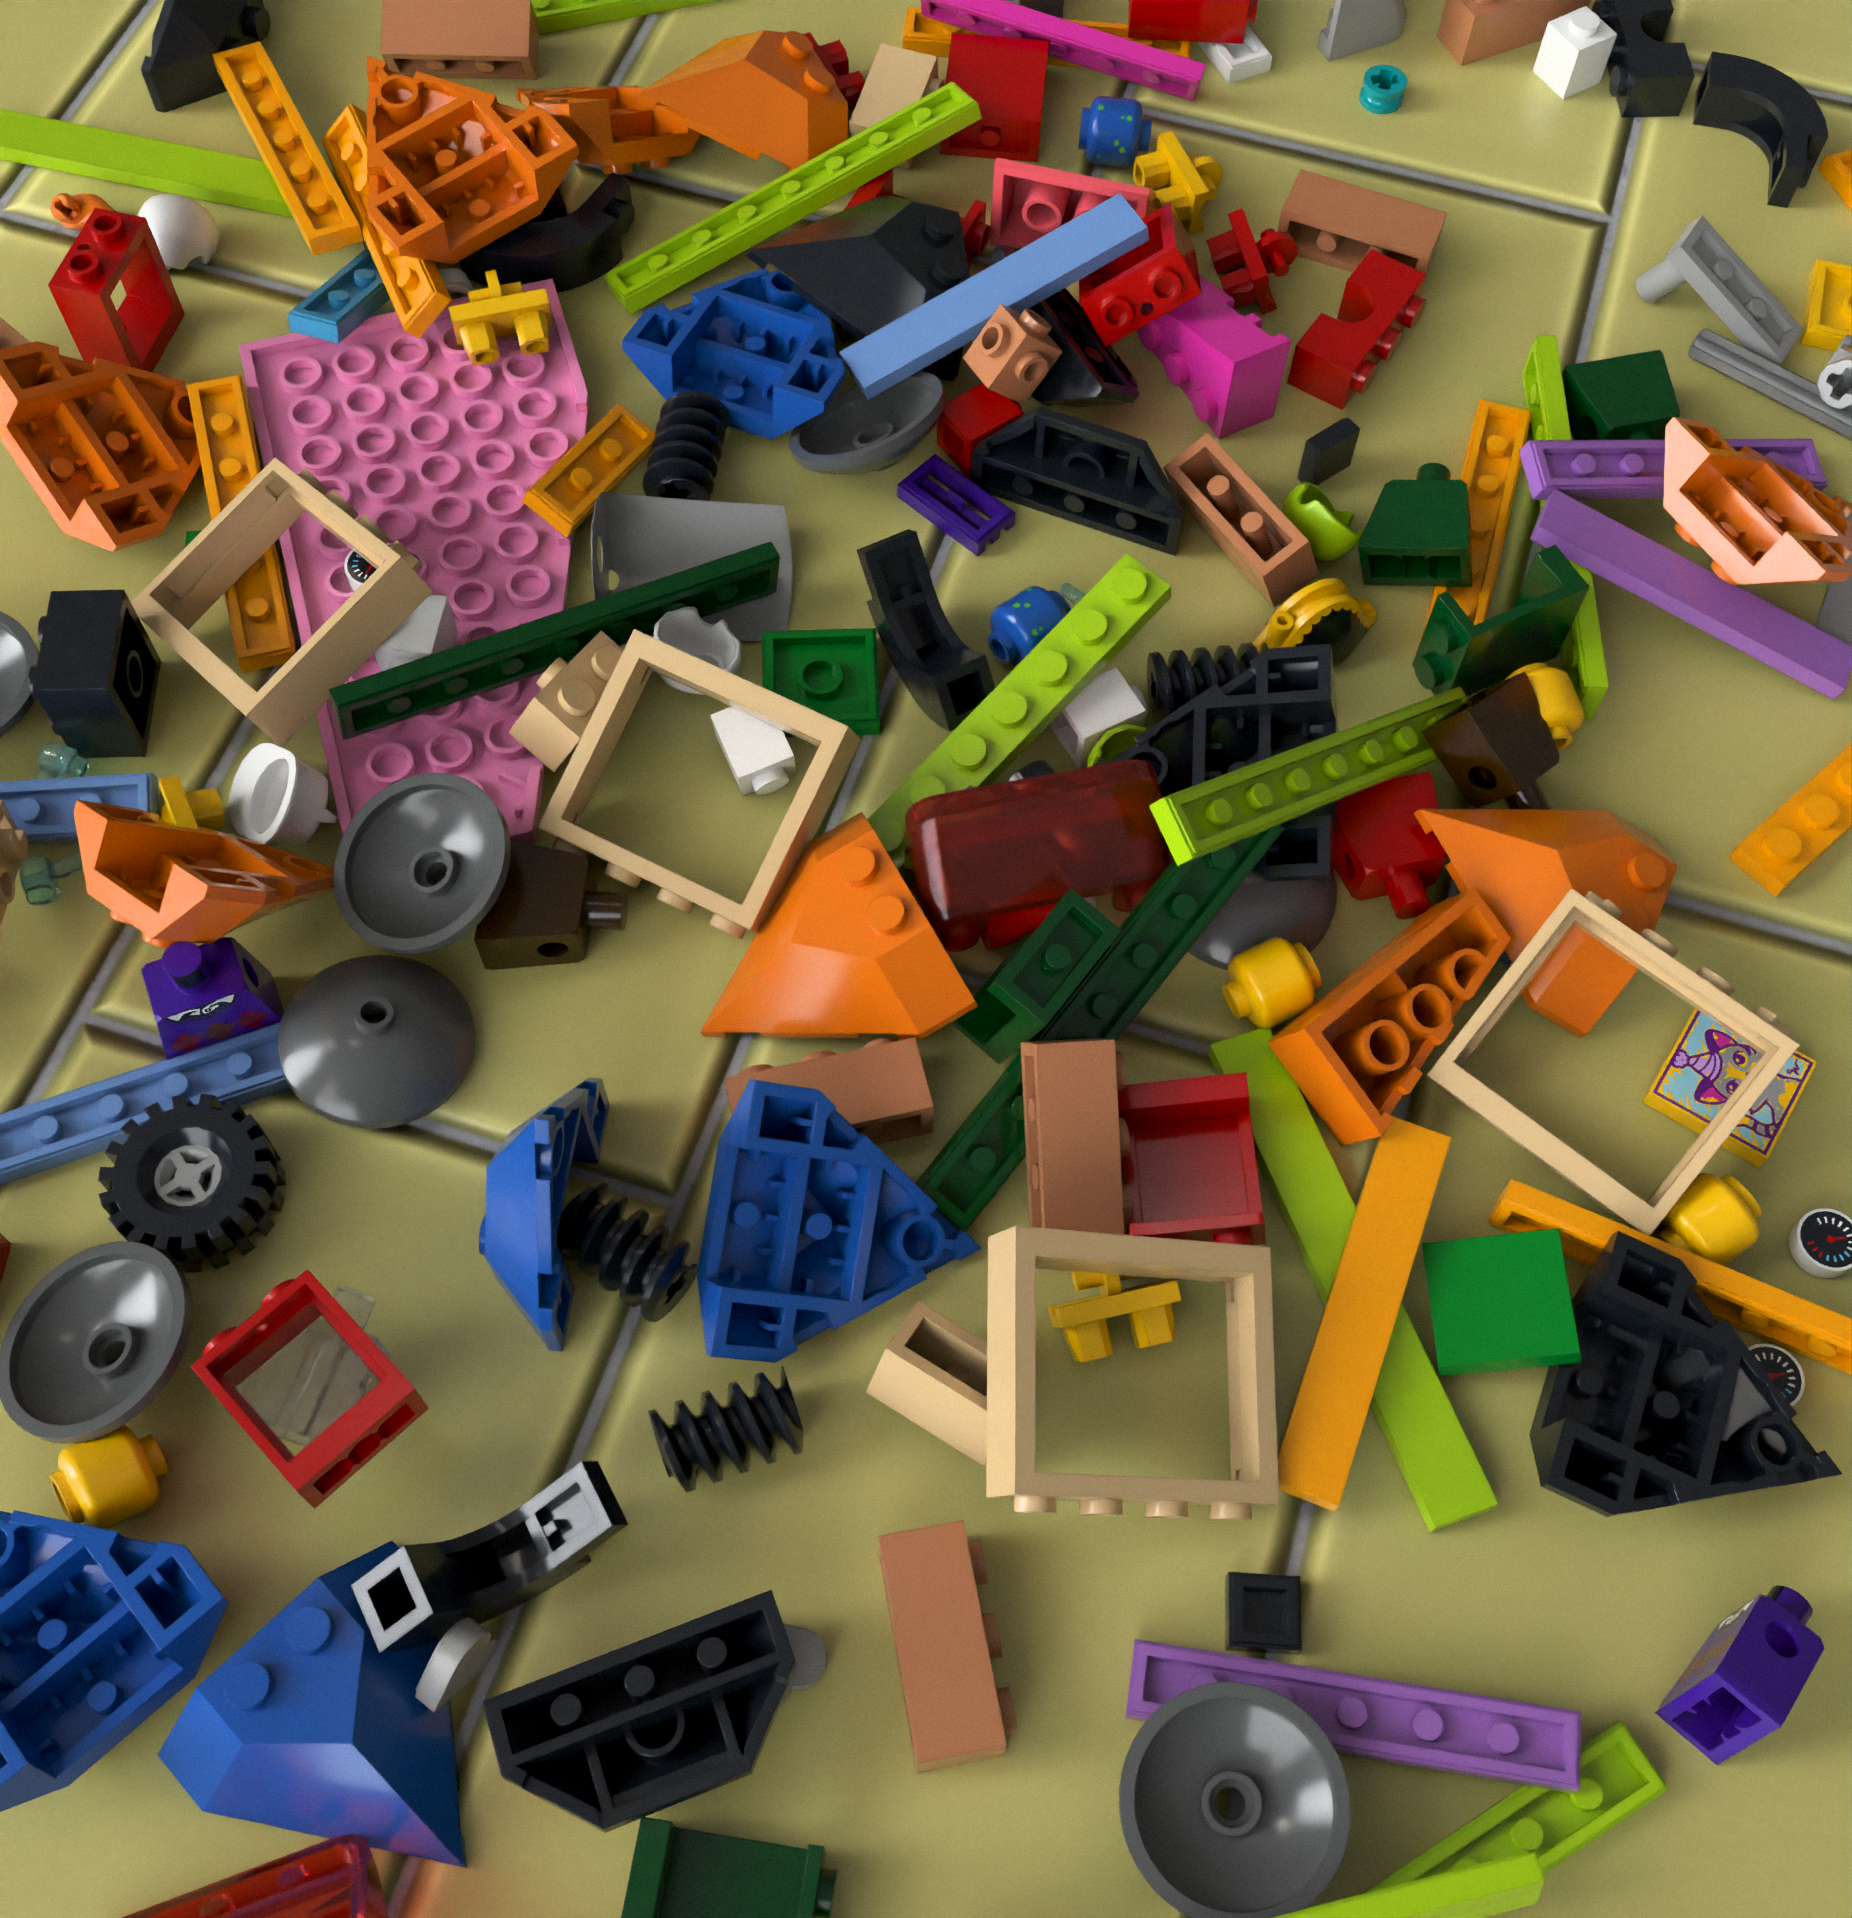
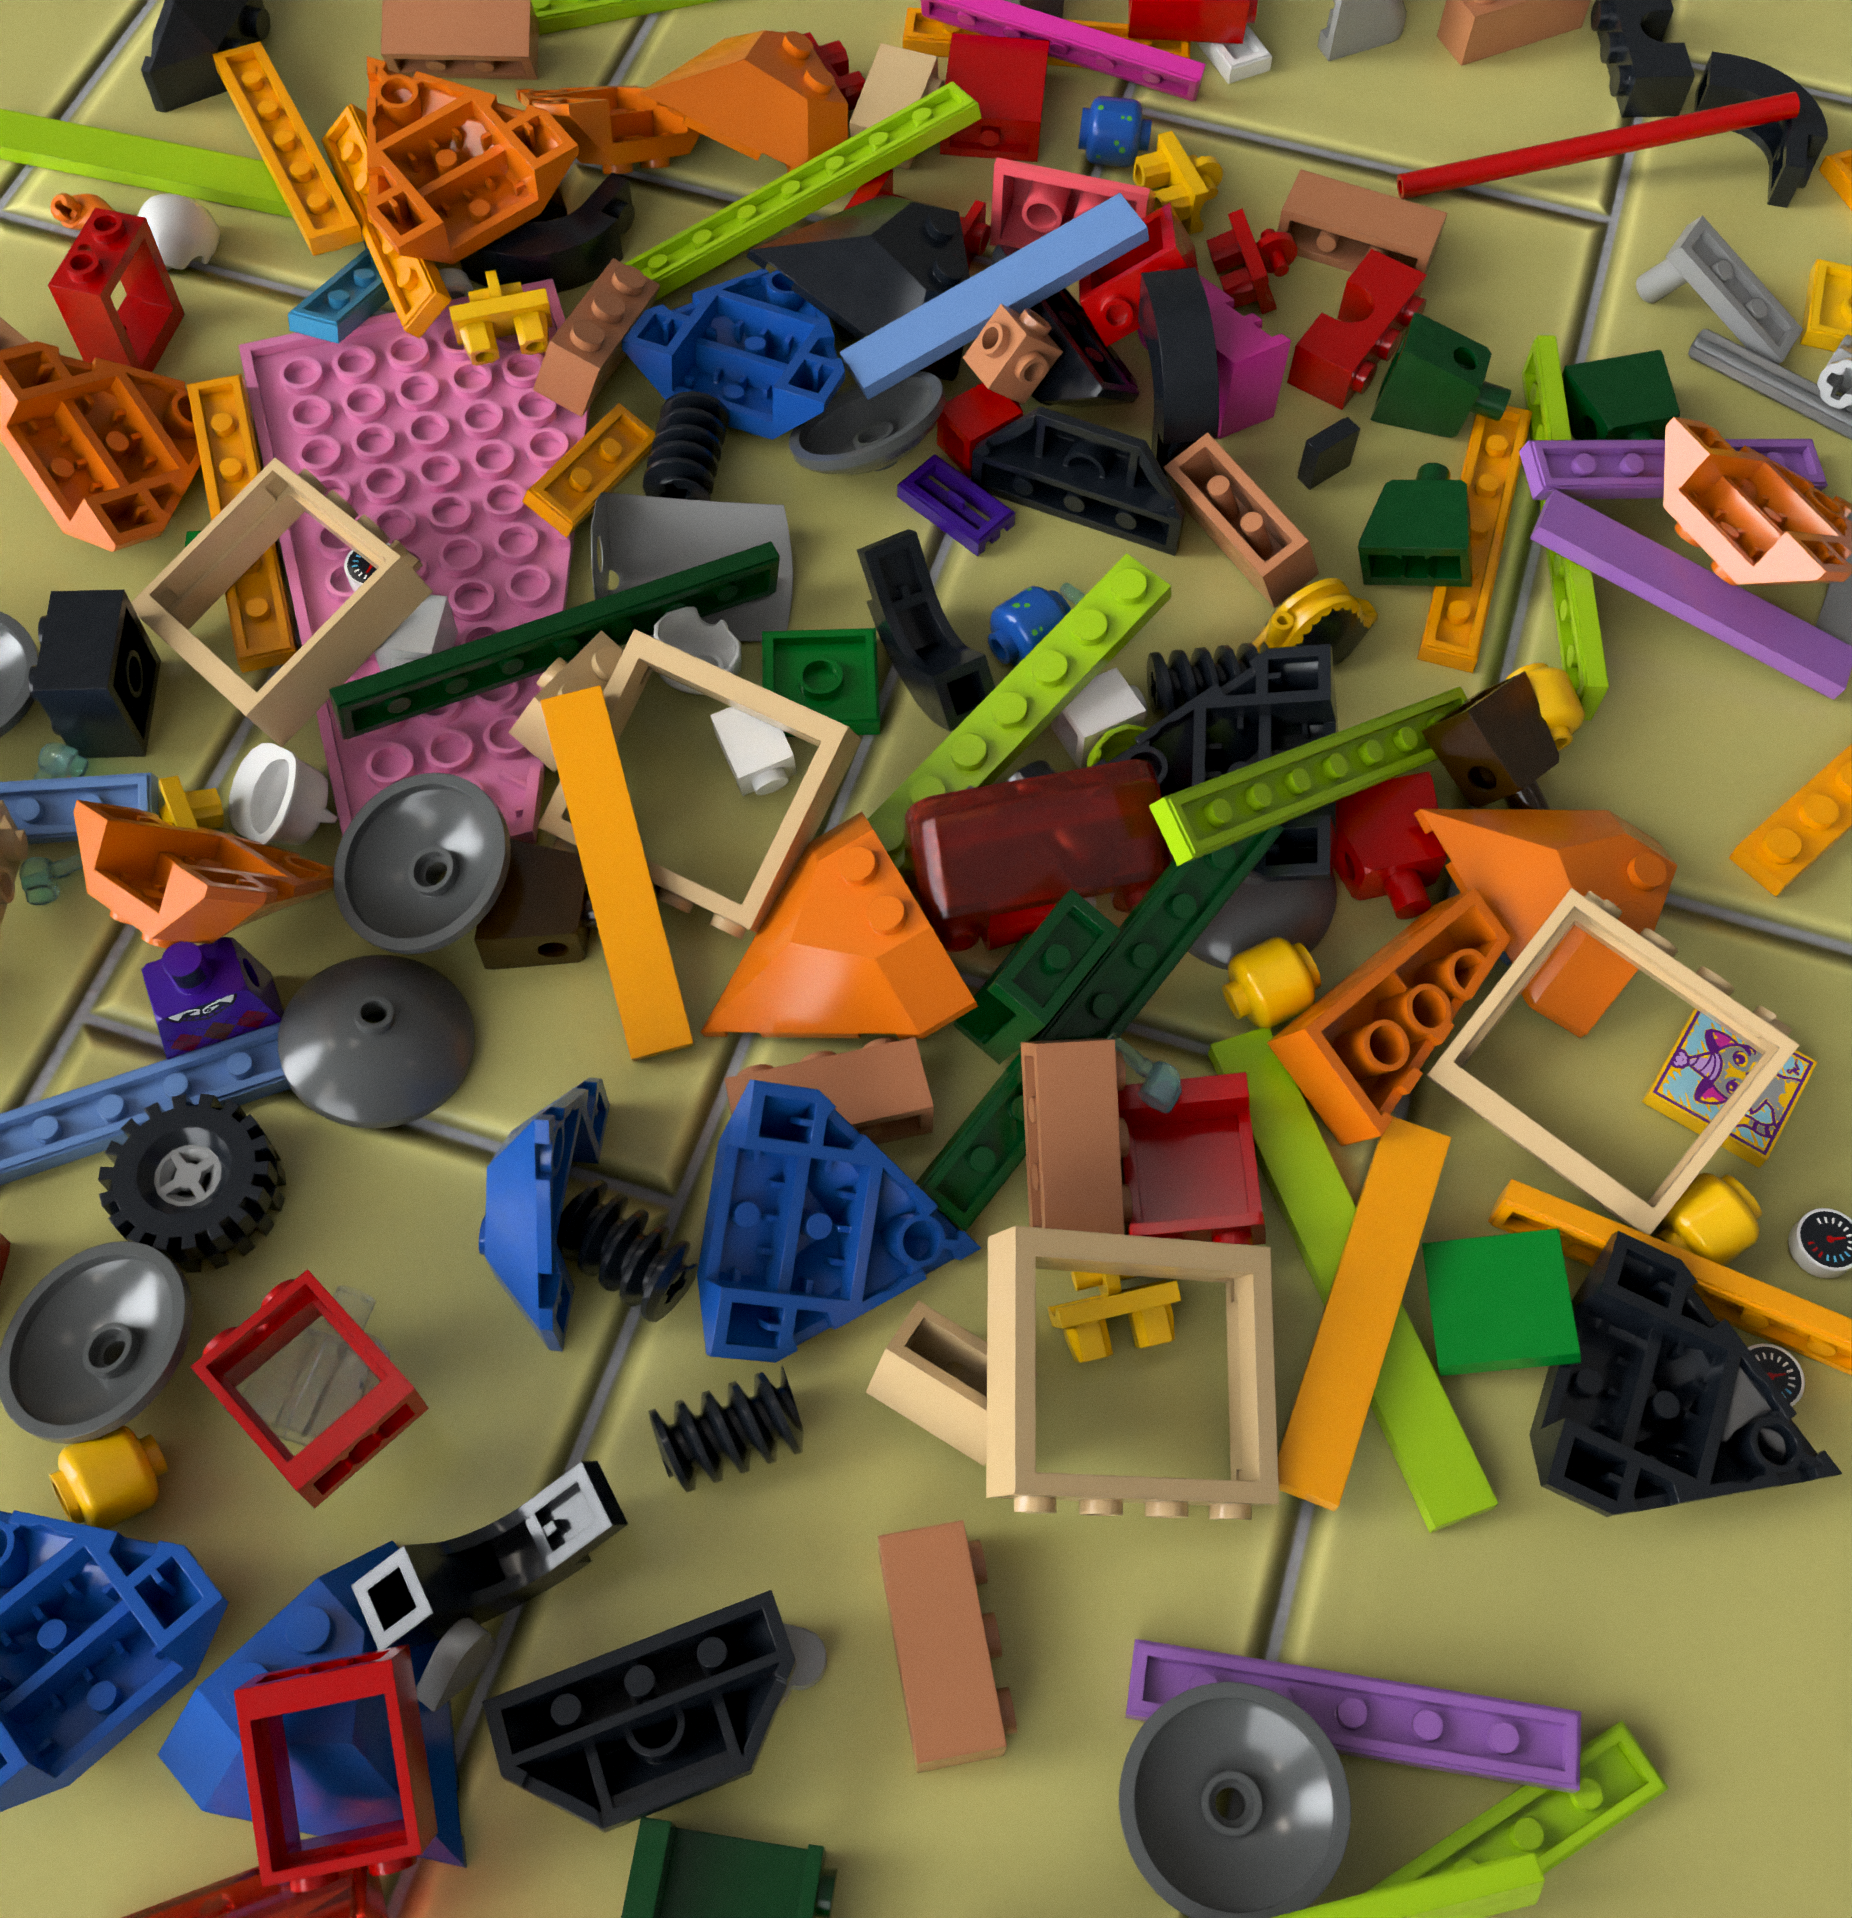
black tile [1225,1572,1302,1655] -> none
lime hair [1282,481,1364,562] -> none
teal bush [1359,65,1407,114] -> none
dark green panel [1412,544,1590,697] -> none
white brick [1533,6,1617,99] -> none
dark purple torso [1655,1586,1825,1765] -> none
none -> red window [234,1644,438,1892]
none -> nougat brick [533,258,661,417]
none -> light orange tile [540,685,694,1062]
none -> clear light blue hand [1107,1032,1182,1113]
none -> black arch [1138,267,1219,476]
none -> dark green torso [1370,312,1511,438]
none -> red piece [1397,92,1800,200]

